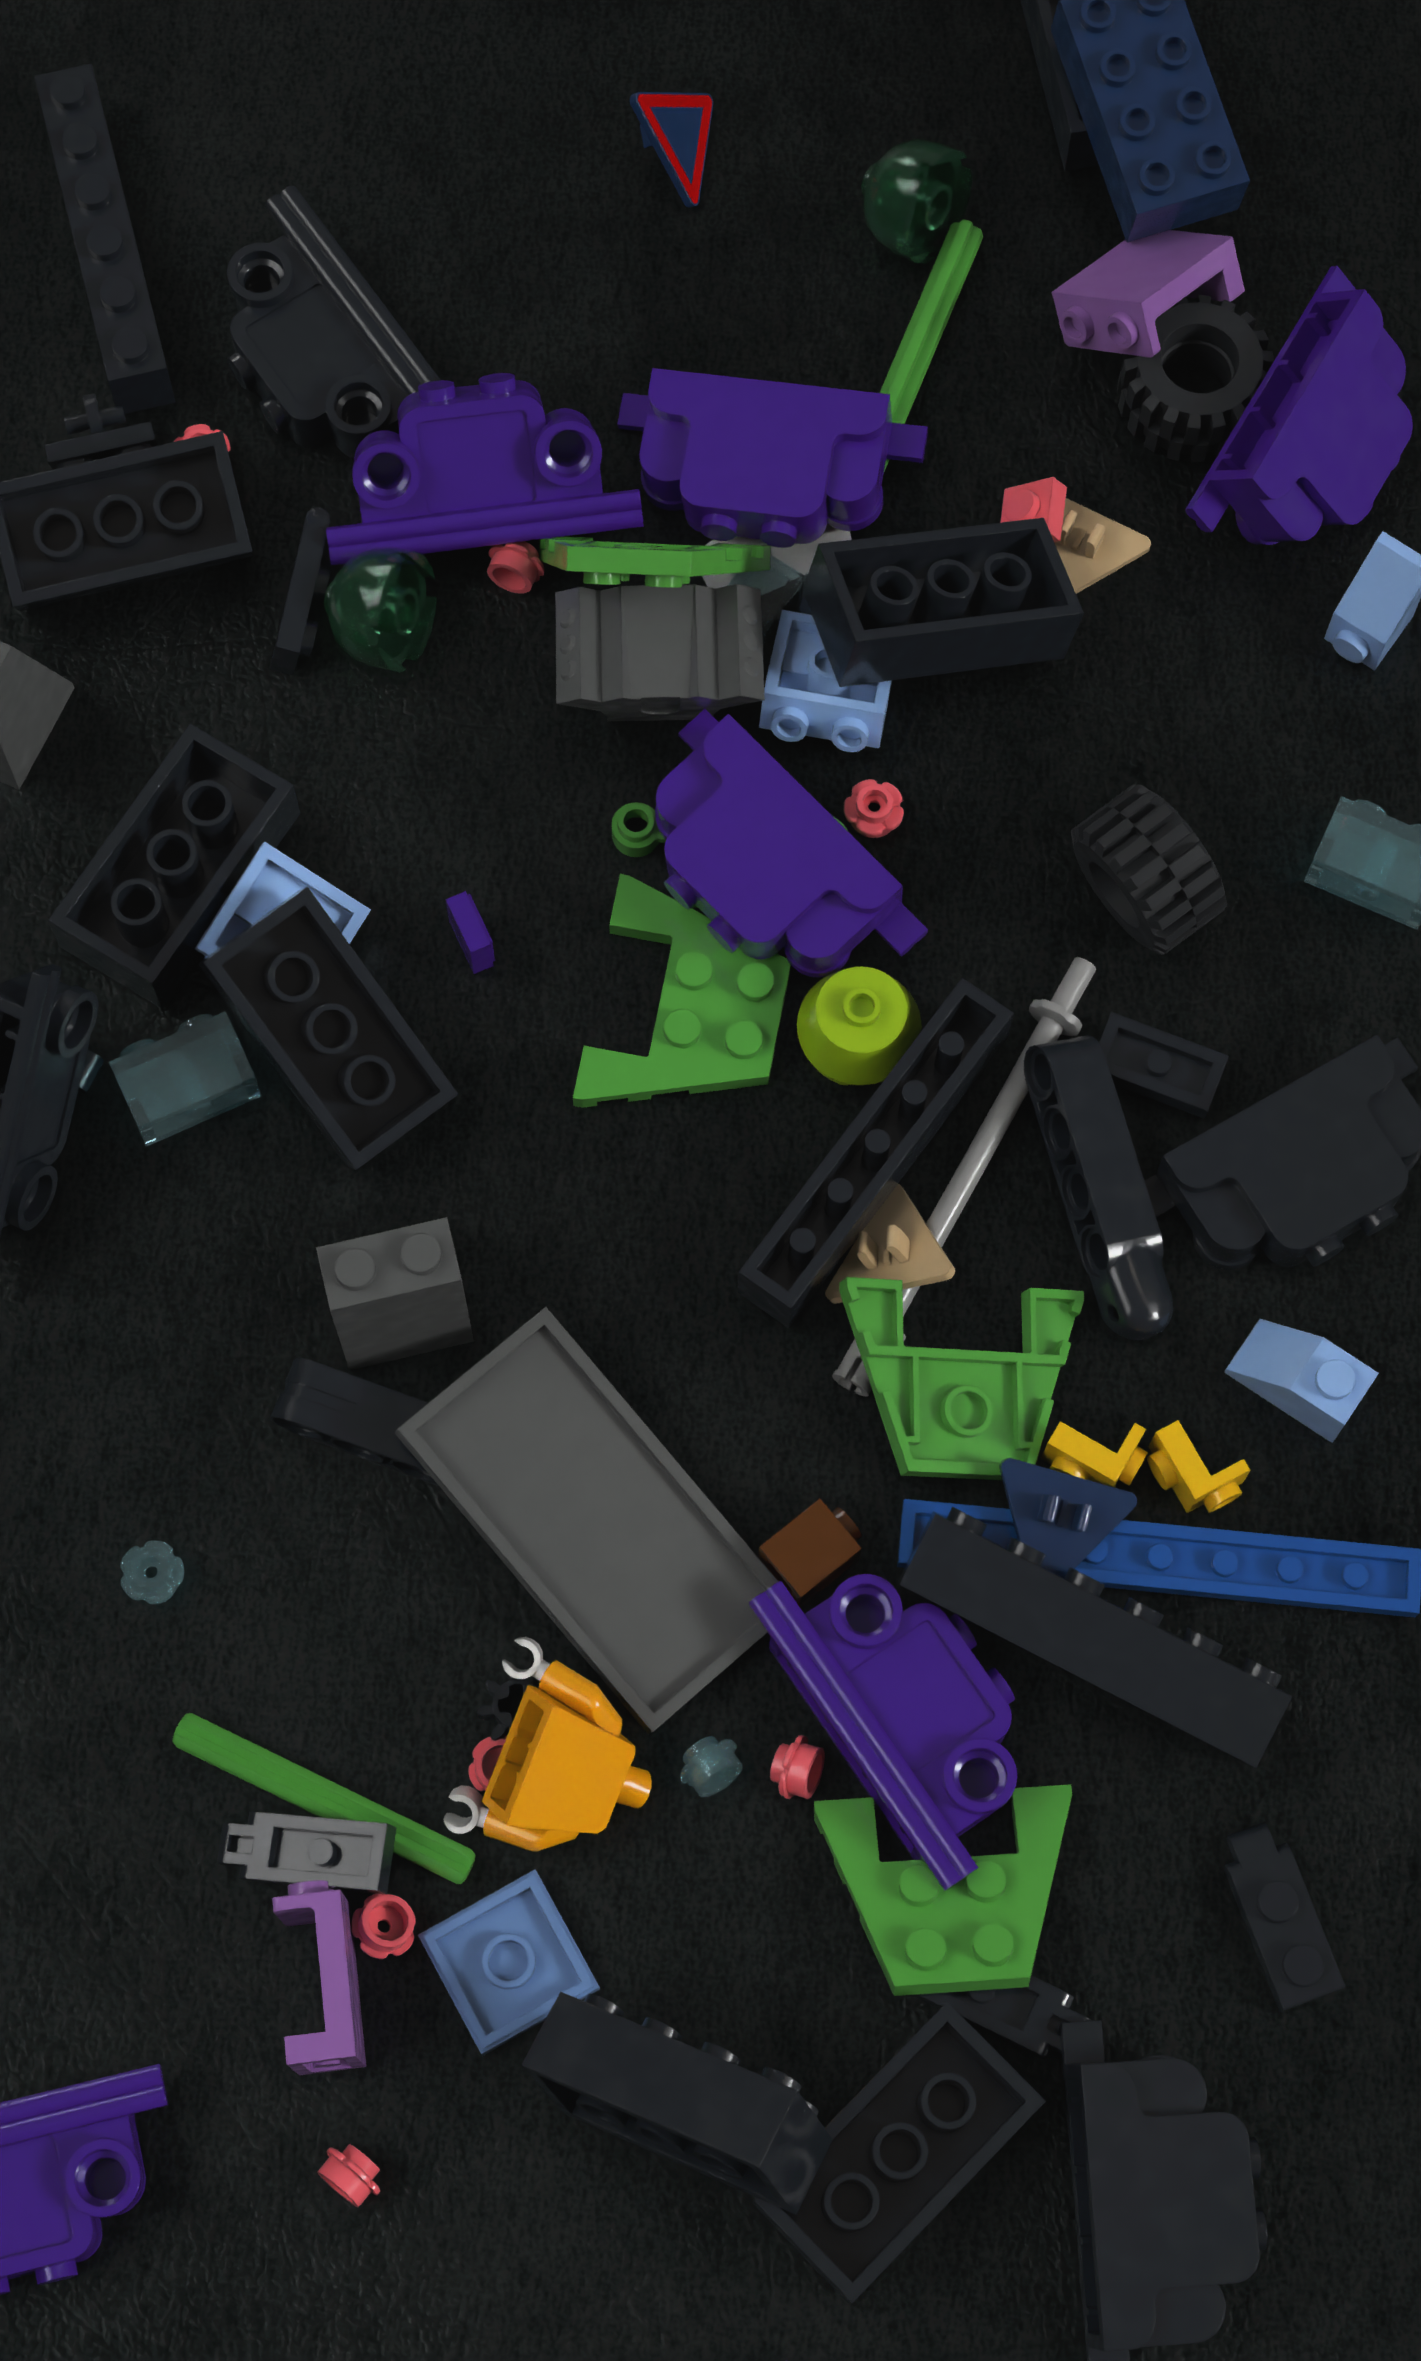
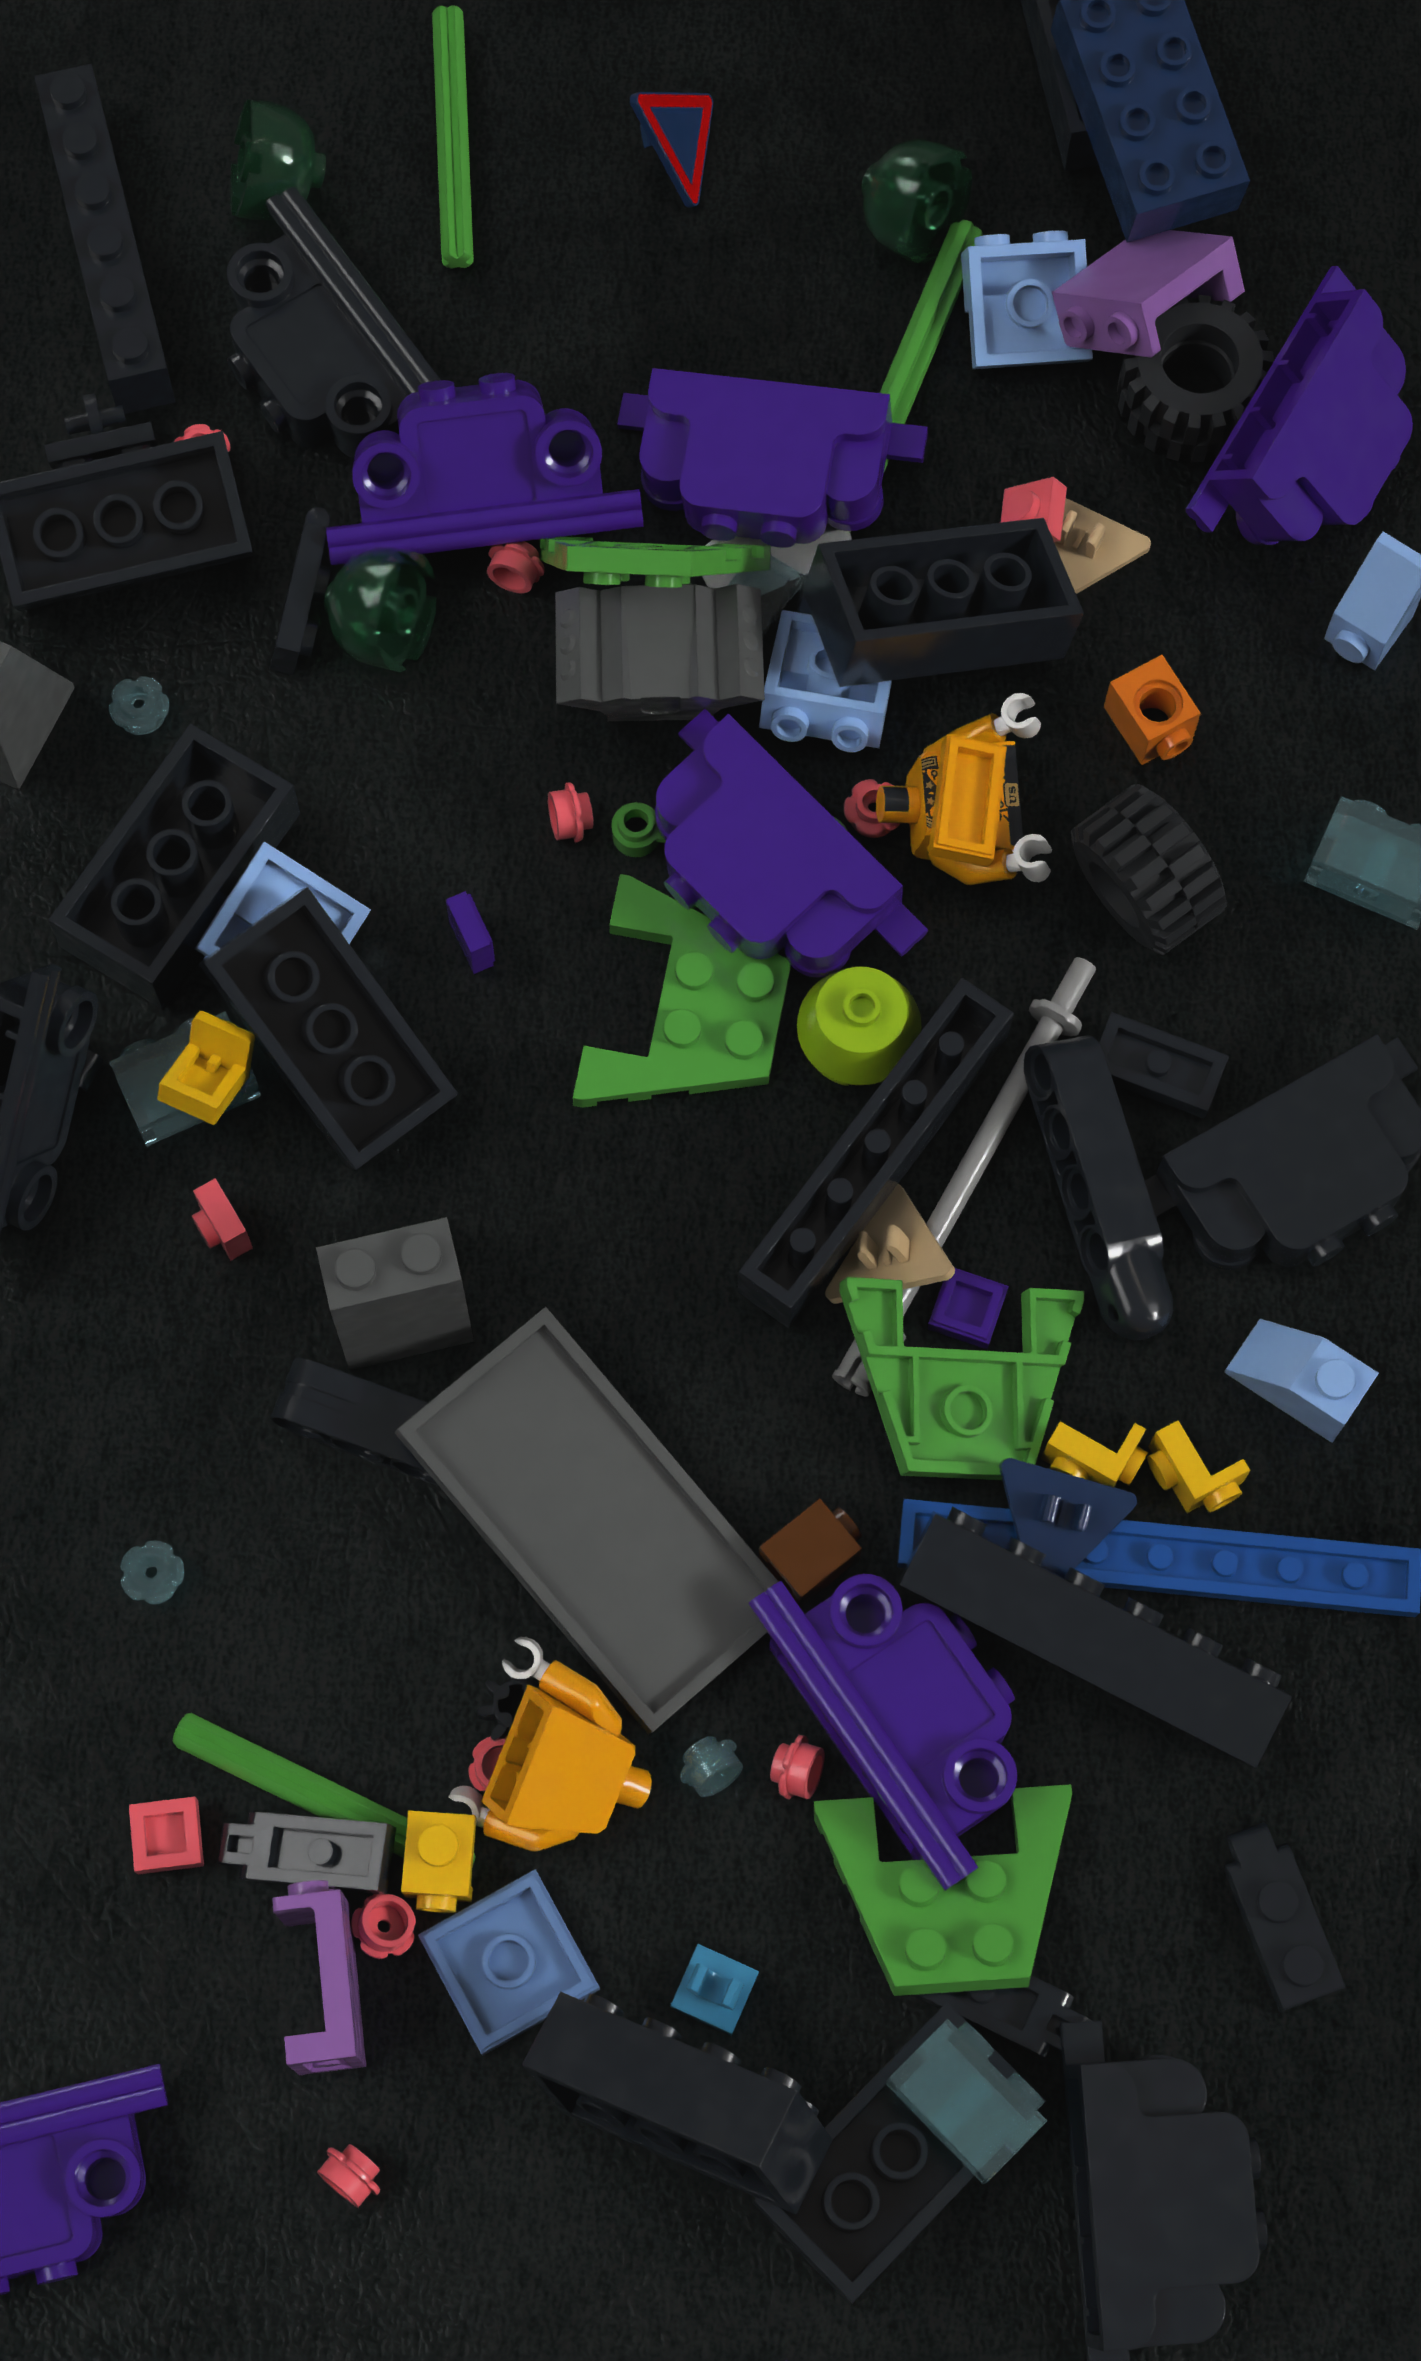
none -> clear light blue plate [109,676,169,735]
none -> coral plate [129,1796,204,1875]
none -> yellow bracket [157,1011,255,1125]
none -> coral plate [191,1178,253,1260]
none -> clear green cylinder [229,99,326,221]
none -> yellow bracket [401,1810,477,1913]
none -> bright green axle [432,5,474,269]
none -> coral plate [548,782,593,843]
none -> dark azure tile [670,1944,759,2036]
none -> torso [876,693,1052,885]
none -> clear light blue brick [885,2019,1047,2185]
none -> dark purple tile [927,1268,1009,1349]
none -> light orange tile [928,734,1007,867]
none -> light blue plate [961,231,1093,369]
none -> orange brick [1104,655,1201,765]

